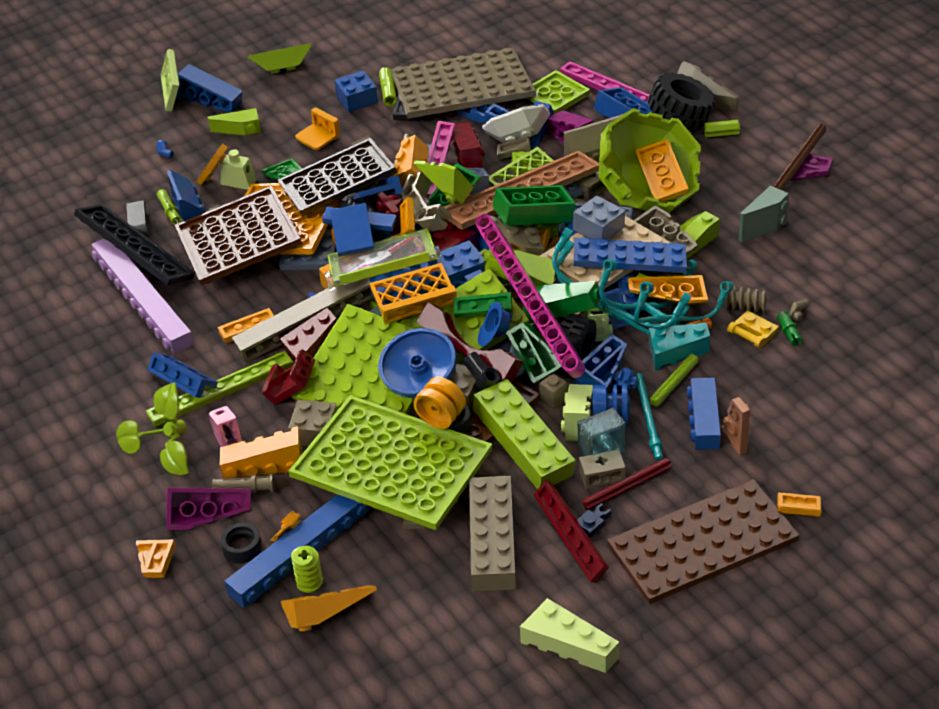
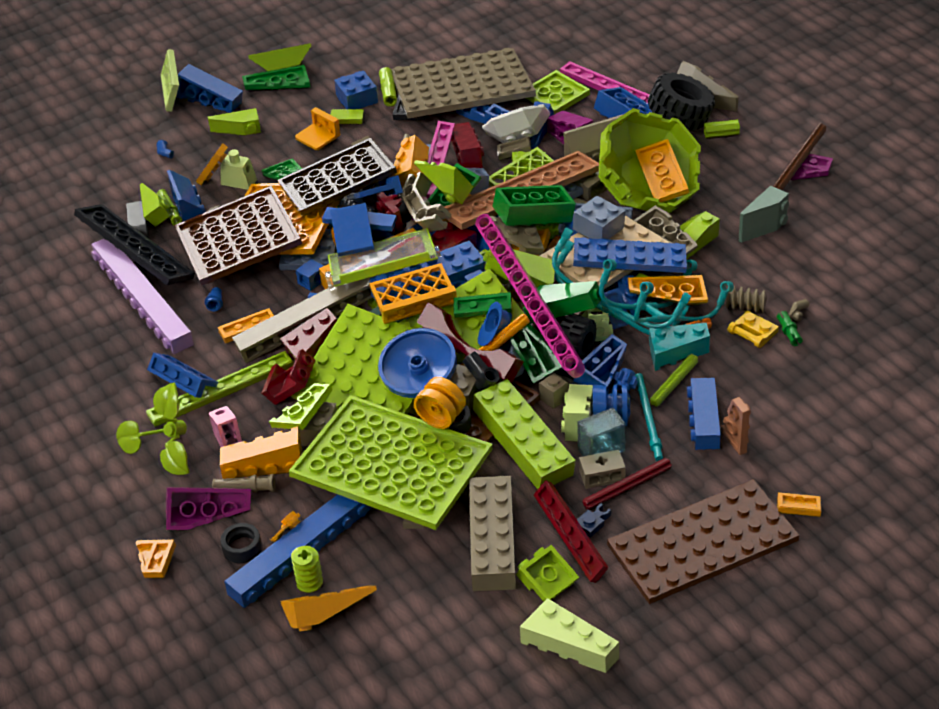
light orange tile [400,197,415,235] -> none
none -> lime slope [140,183,171,227]
none -> blue cone [204,287,223,312]
none -> green wing [242,65,310,90]
none -> lime wing [269,383,333,430]
none -> blue brick [296,259,323,291]
none -> lime tile [330,109,364,124]
none -> light orange axle [460,314,530,365]
none -> lime plate [516,545,579,602]

